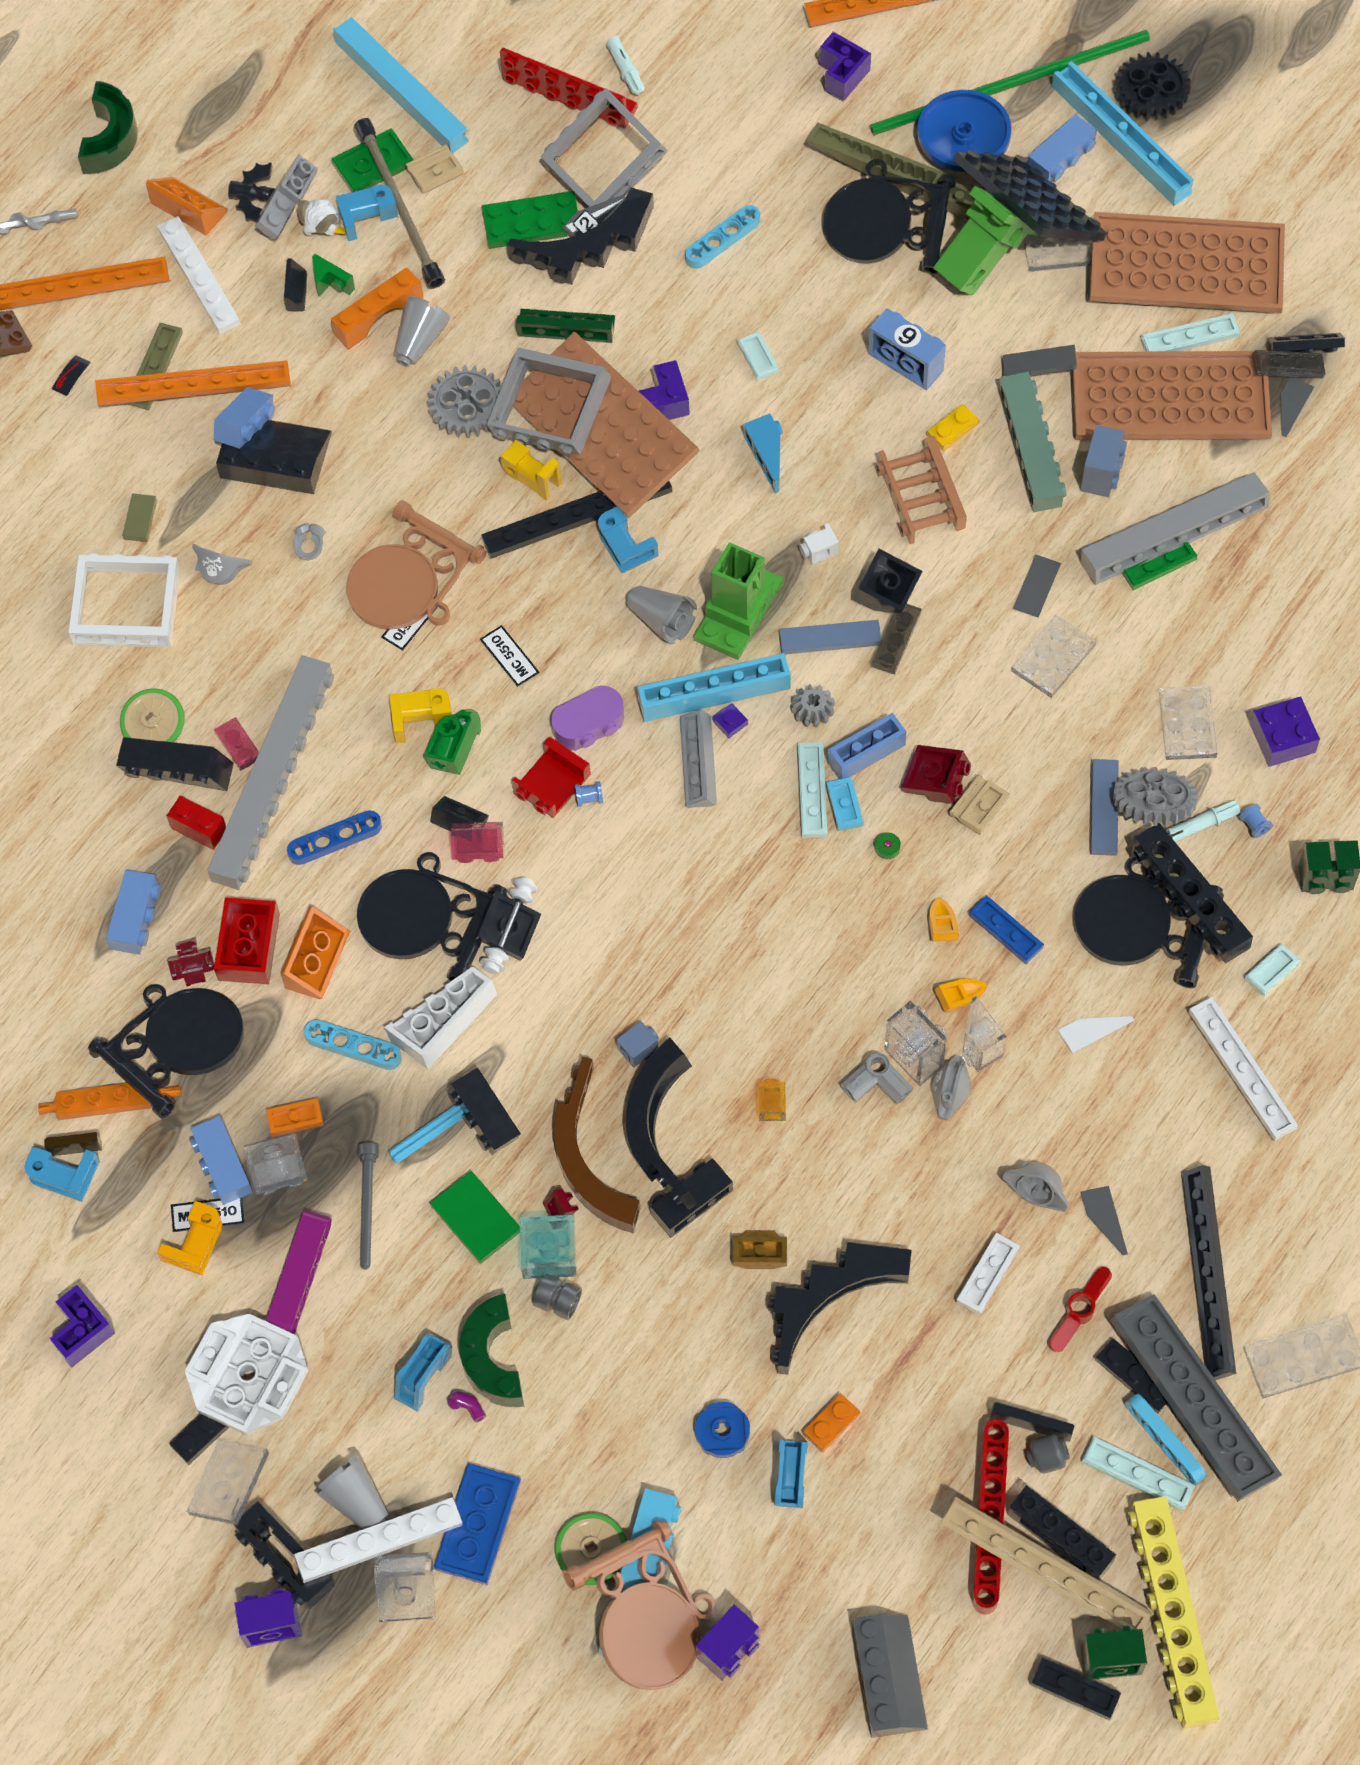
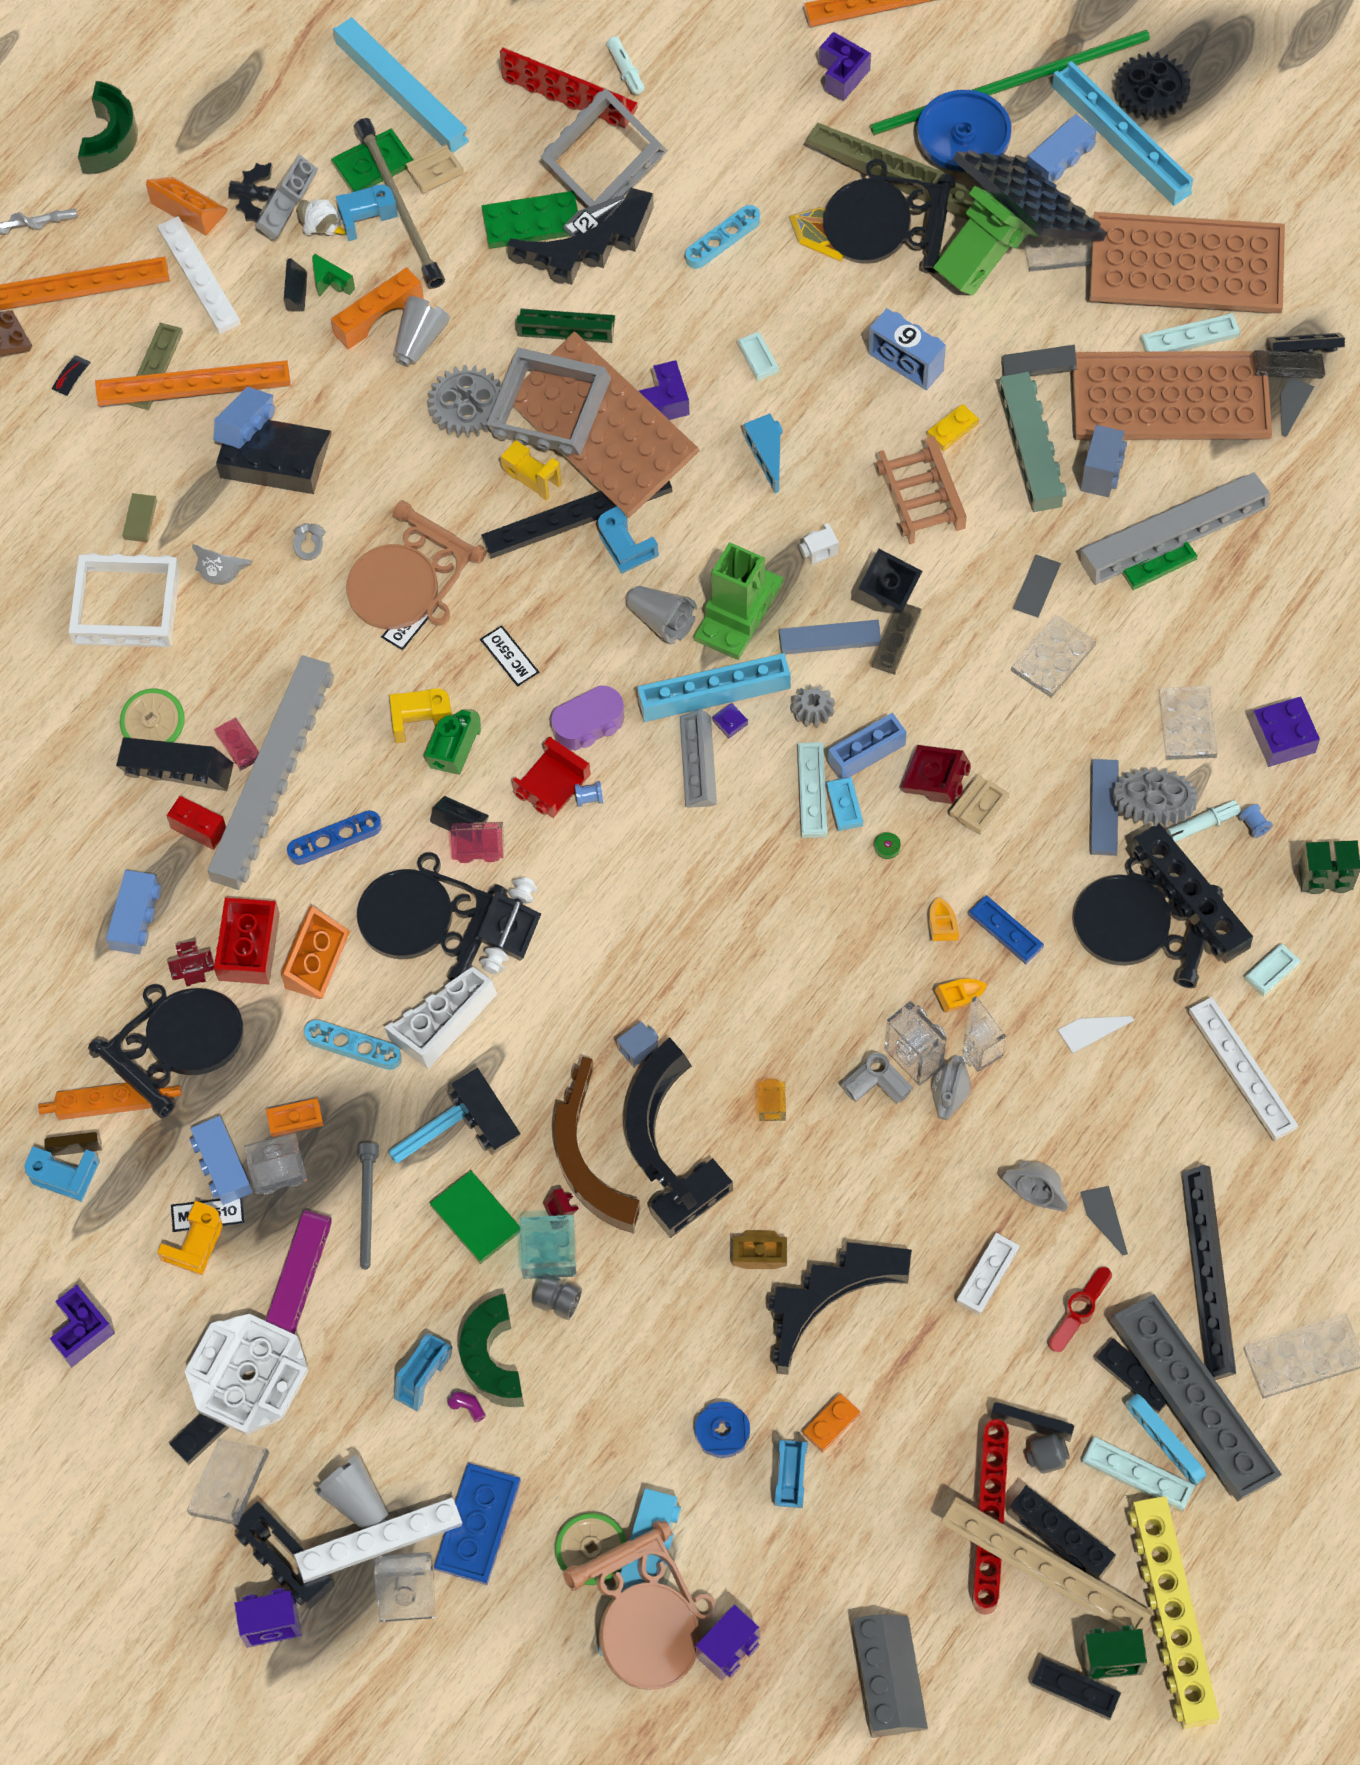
none -> tile [789,207,844,262]

